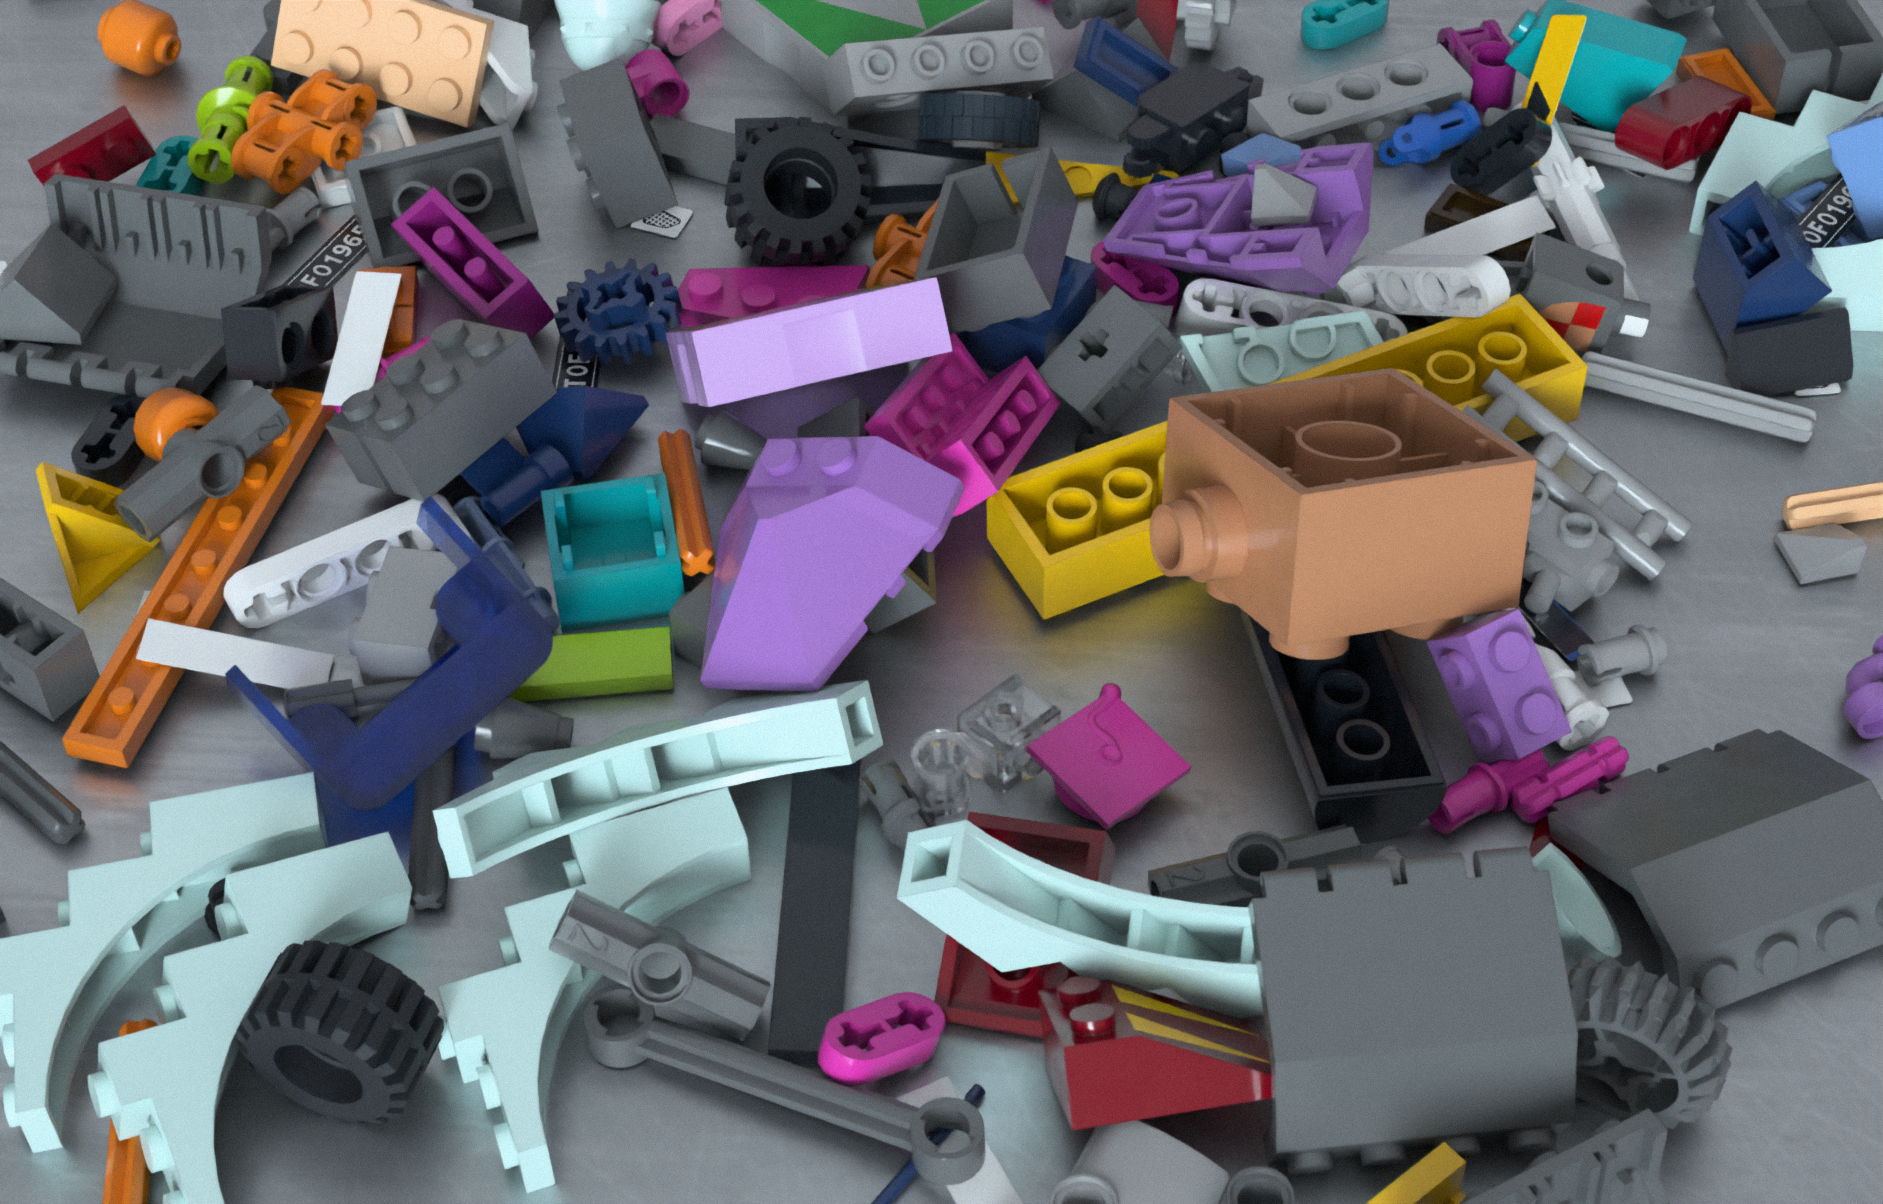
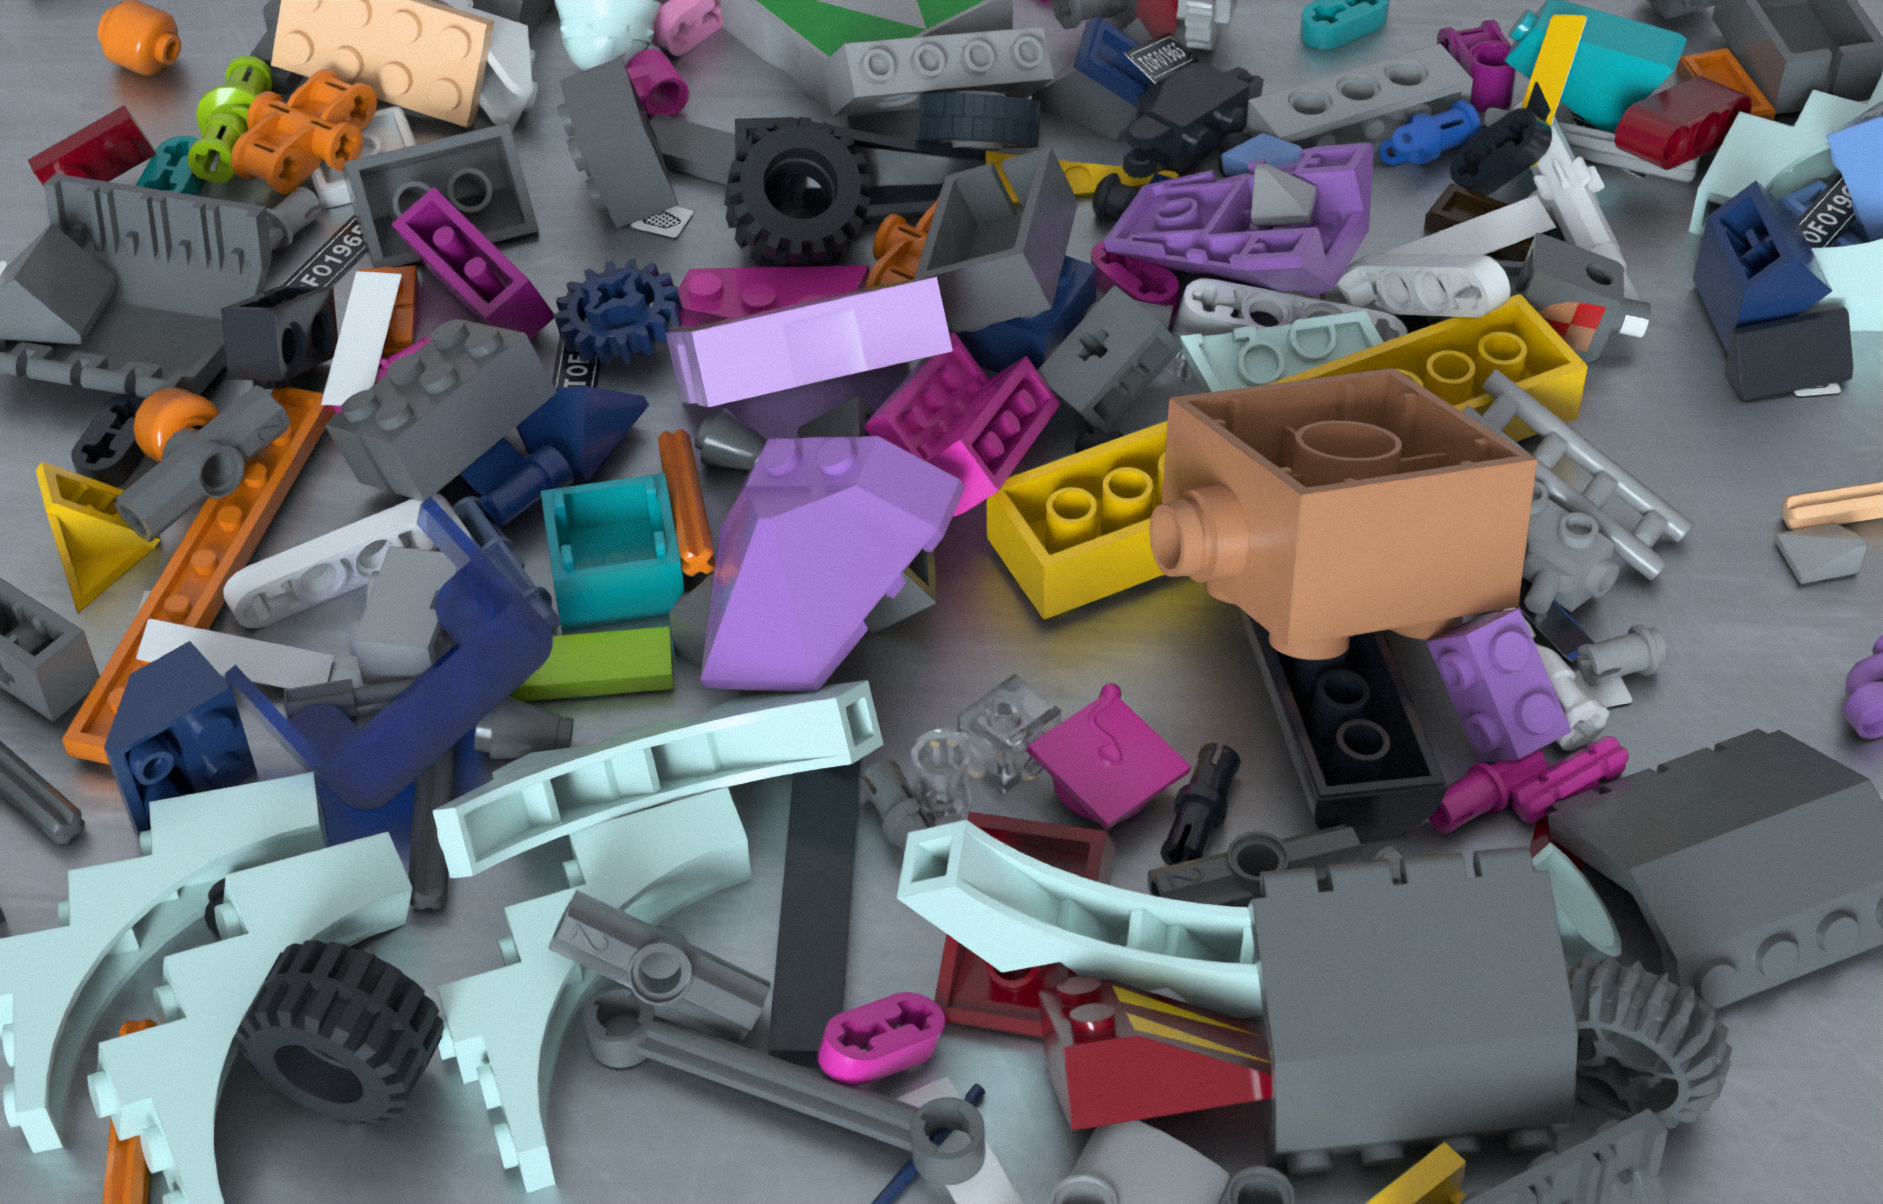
light grey axle [1582,351,1817,443] -> none
none -> dark blue slope [104,641,257,839]
none -> black sticker [1124,32,1199,83]
none -> black pin [1160,743,1241,865]

